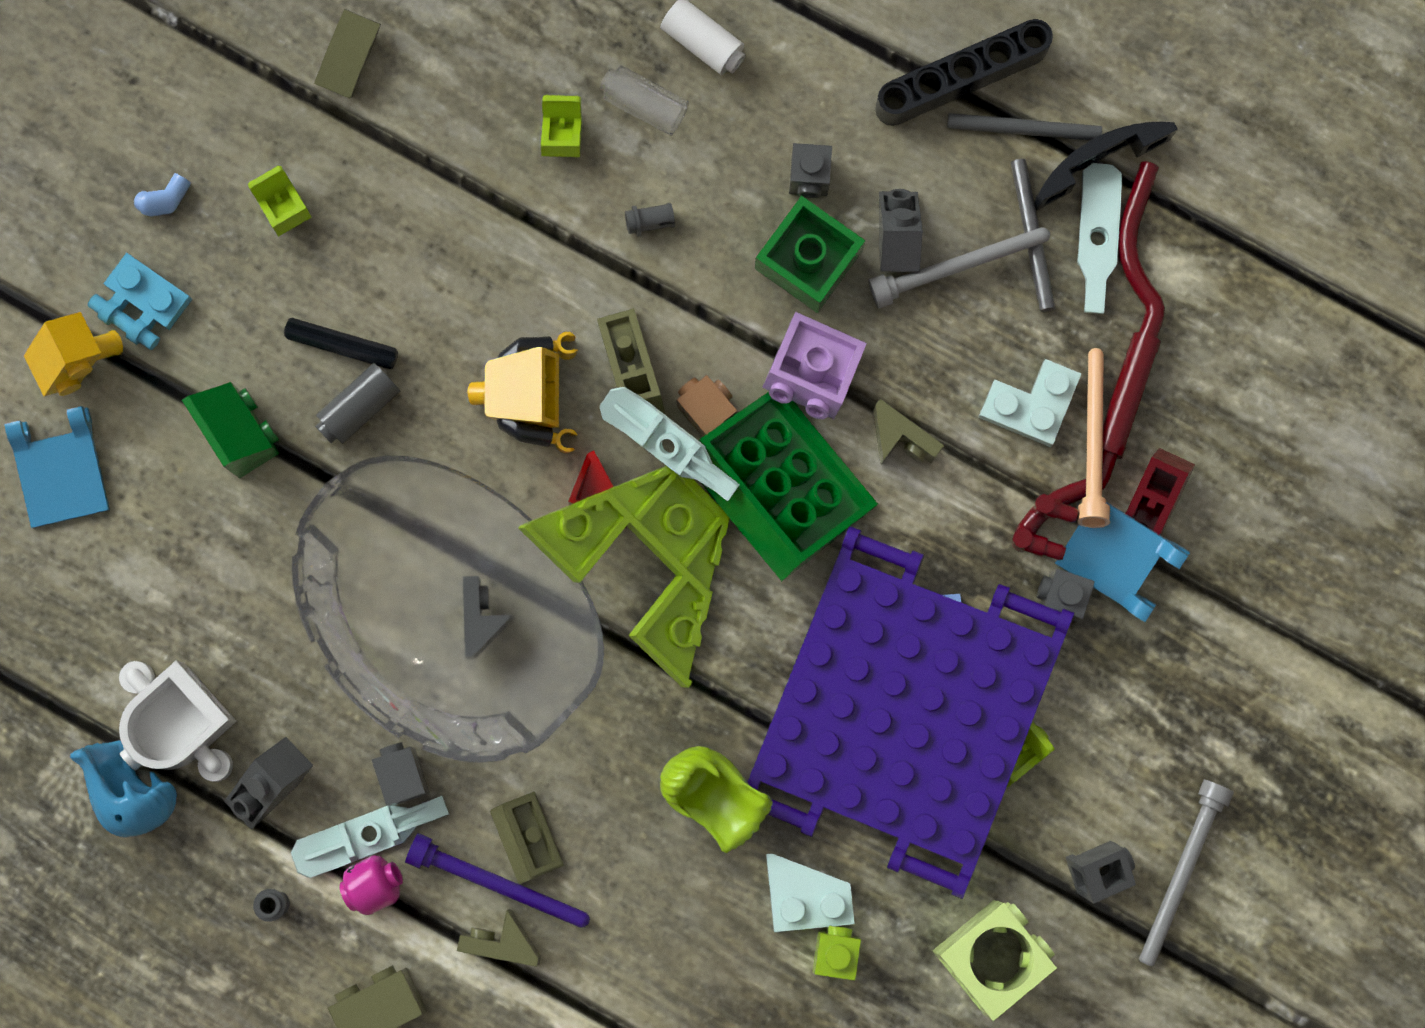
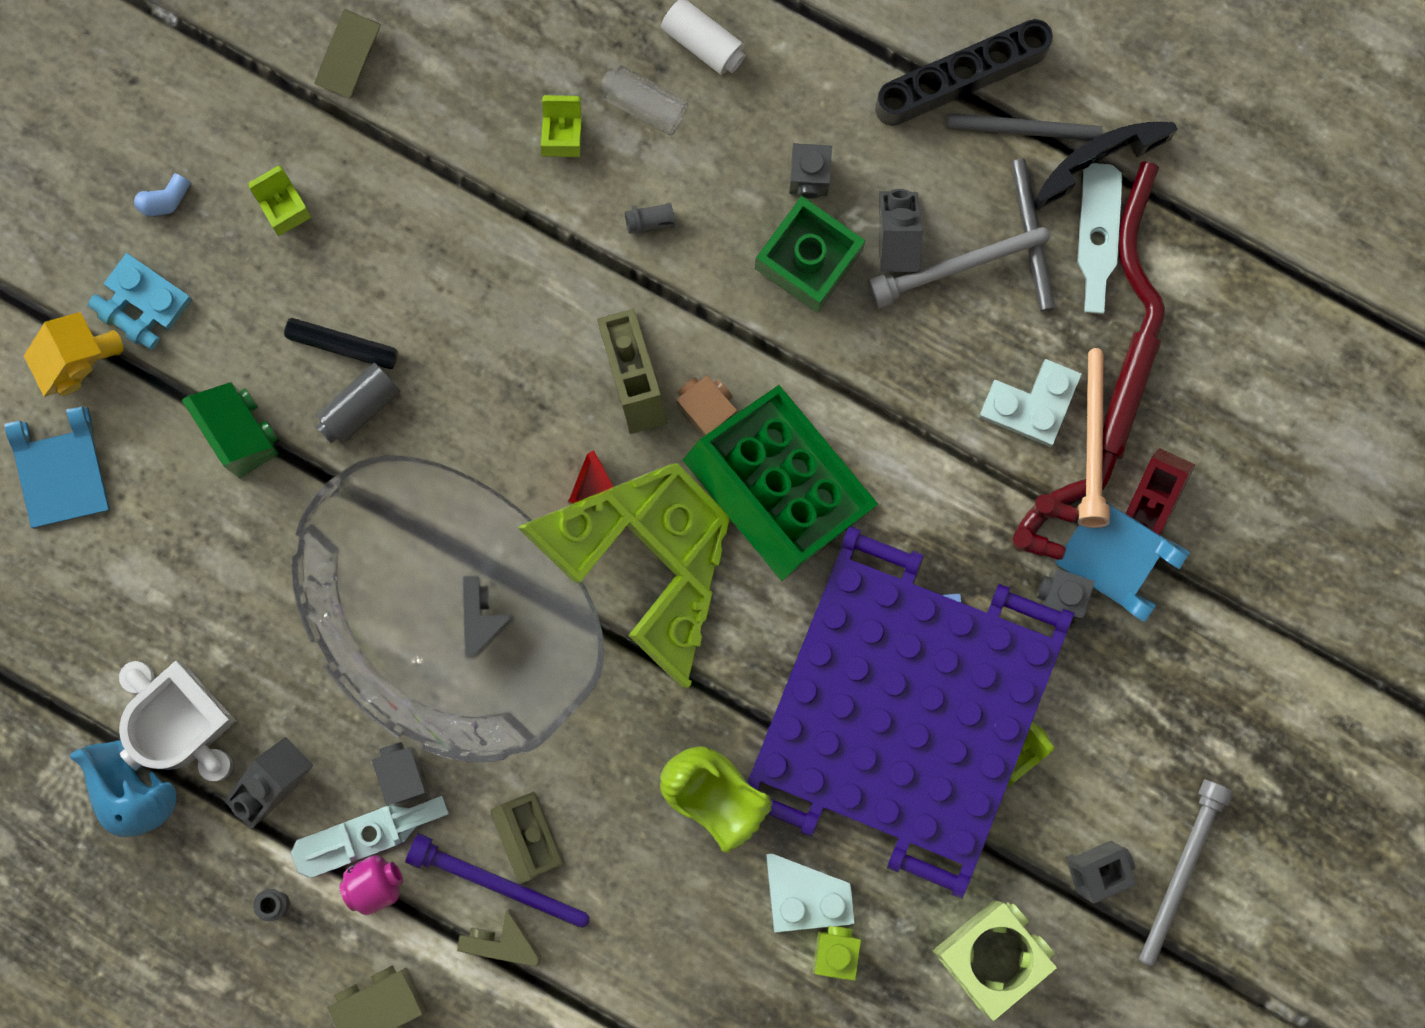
yellow torso [467,331,578,453] -> none
light aqua piece [600,387,740,501] -> none
lavender plate [762,312,867,419] -> none
olive slope [873,399,944,465] -> none

